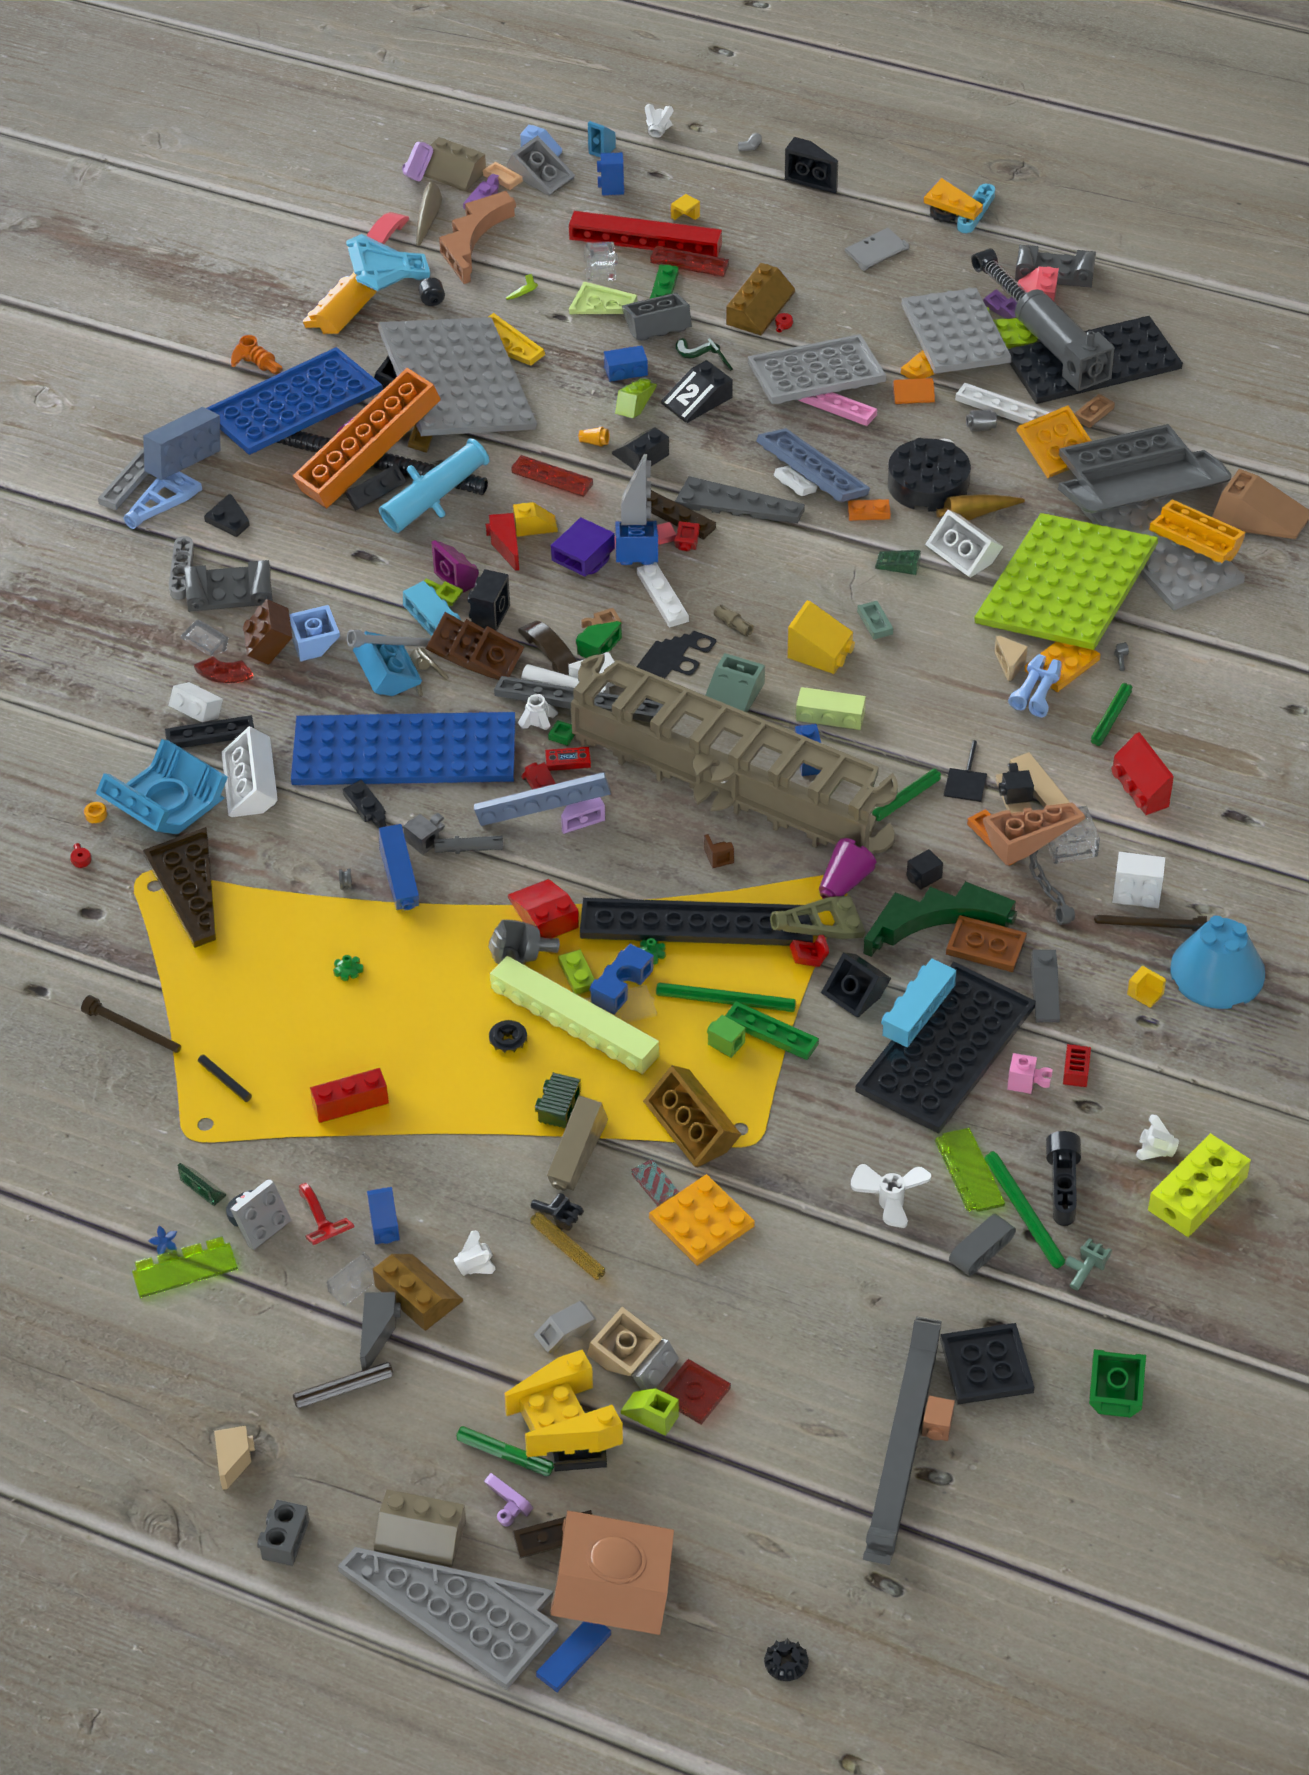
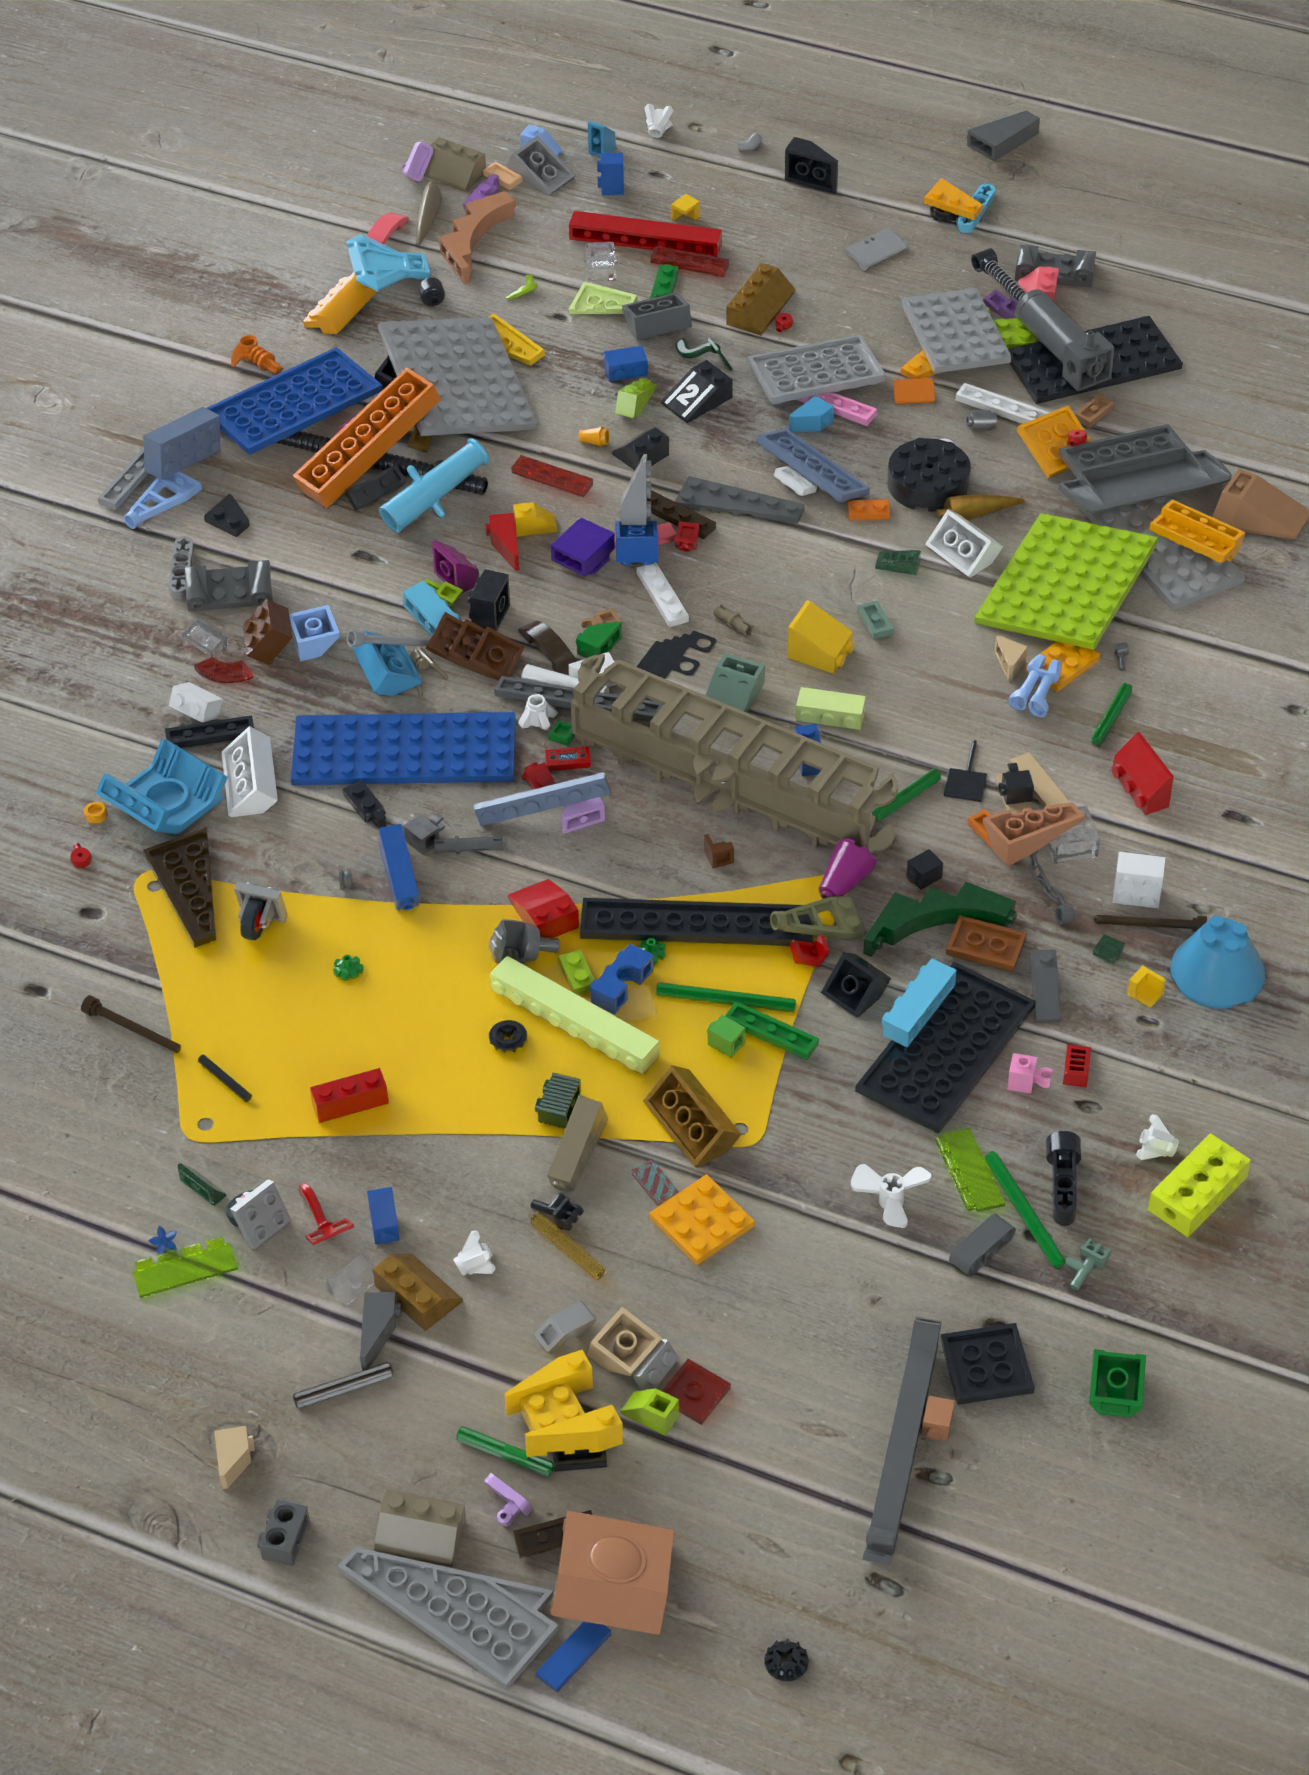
none -> light grey plate [234,881,288,940]
none -> dark azure slope [789,396,834,432]
none -> dark grey slope [967,110,1040,161]
none -> red piece [1068,429,1087,447]
none -> clear green tile [1093,934,1125,964]

